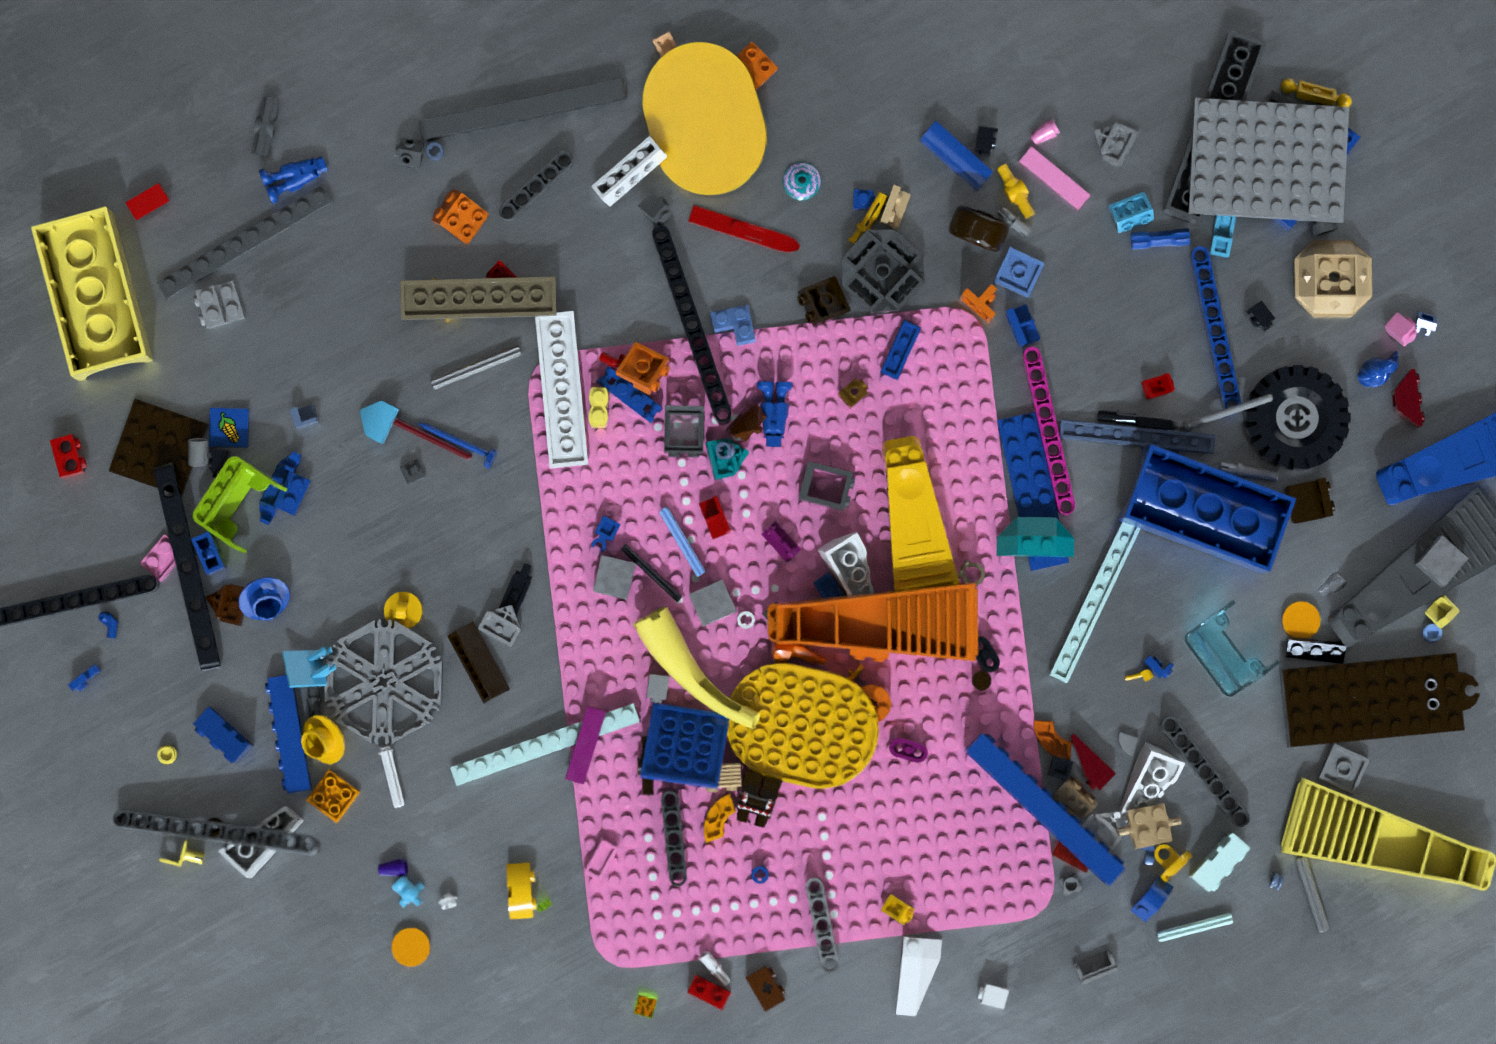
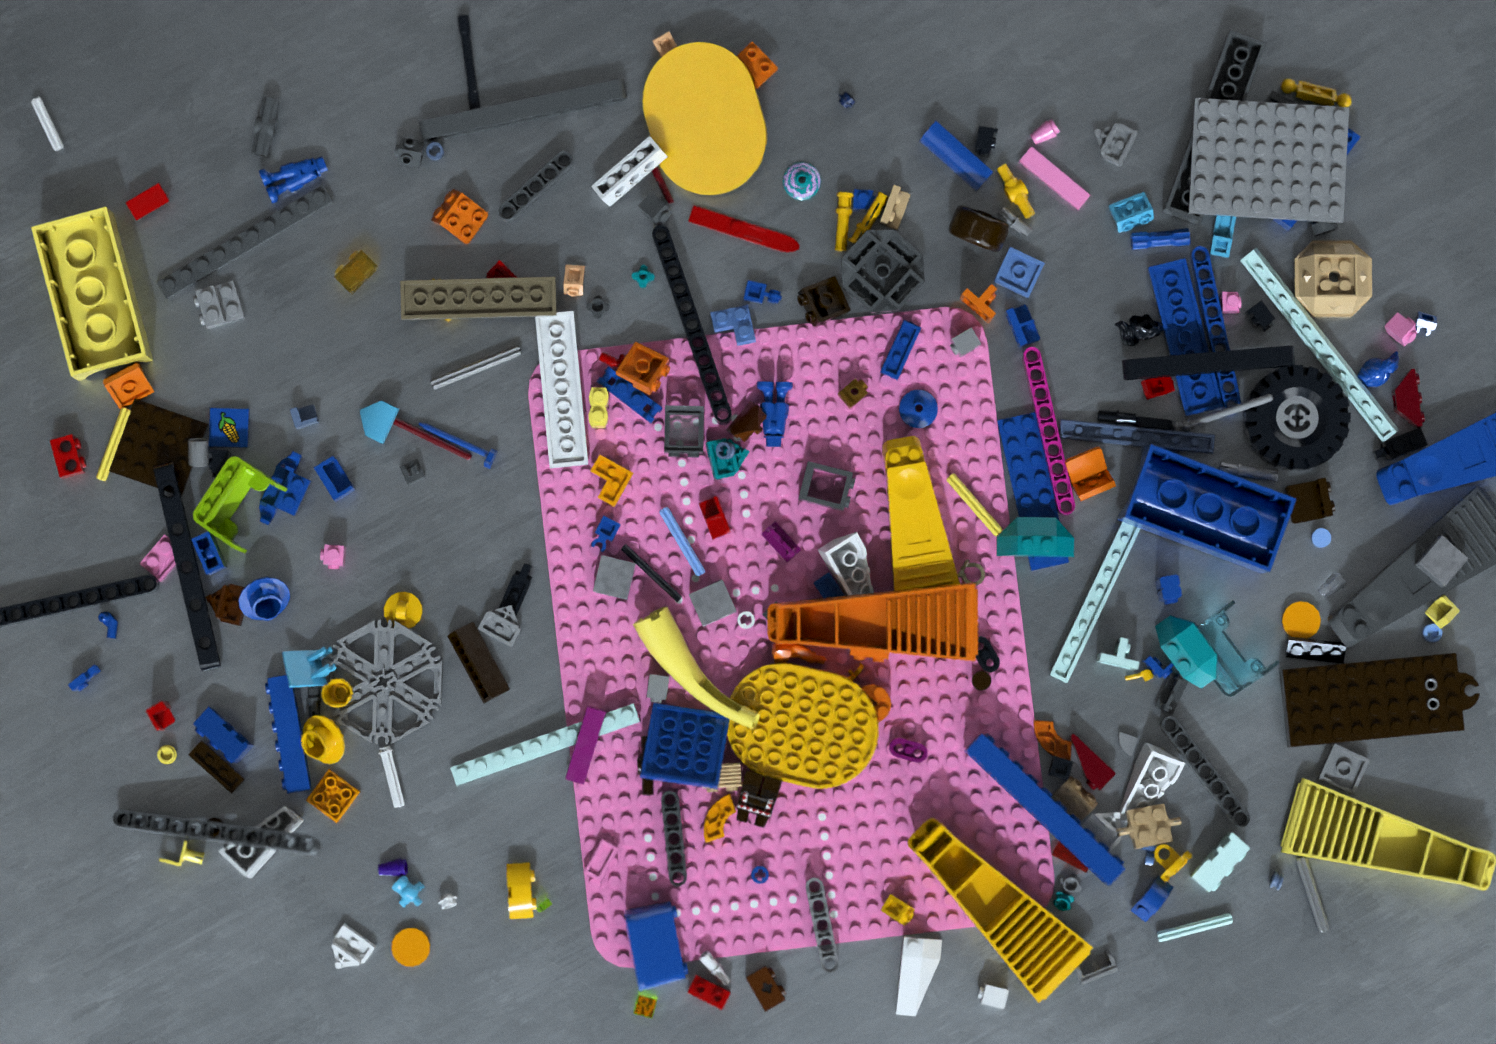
none -> white axle [31,97,64,151]
none -> light yellow axle [96,407,131,481]
none -> orange bracket [103,362,154,410]
none -> red panel [145,701,175,731]
none -> dark brown plate [188,740,245,794]
none -> blue panel [314,456,355,502]
none -> bright pink brick [320,545,346,569]
none -> yellow hair [321,679,353,708]
none -> white slope [331,923,376,969]
none -> clear yellow brick [334,250,379,295]
none -> black piece [457,15,481,110]
none -> light nougat bracket [564,265,585,296]
none -> dark grey plate [586,295,609,318]
none -> light orange plate [590,454,634,507]
none -> blue windscreen [625,901,689,991]
none -> teal plate [632,265,655,288]
none -> dark red piece [652,166,674,204]
none -> blue plate [744,280,782,304]
none -> yellow pin [835,192,854,251]
none -> dark blue plate [838,91,856,108]
none -> blue dish [899,390,938,428]
none -> yellow brick [908,818,1093,1003]
none -> light yellow axle [946,473,1003,536]
none -> light grey brick [950,327,981,358]
none -> teal plate [1053,891,1074,911]
none -> orange bracket [1065,446,1116,501]
none -> light aqua bracket [1096,638,1139,671]
none -> black hair [1115,314,1163,346]
none -> black beam [1122,346,1295,380]
none -> blue plate [1147,258,1223,417]
none -> blue brick [1155,574,1182,605]
none -> teal wedge [1155,615,1218,688]
none -> dark grey hinge [1155,672,1189,715]
none -> bright pink brick [1219,292,1241,314]
none -> light aqua plate [1240,248,1399,442]
none -> light blue tile [1311,528,1331,548]
none -> black hinge [1373,427,1428,460]

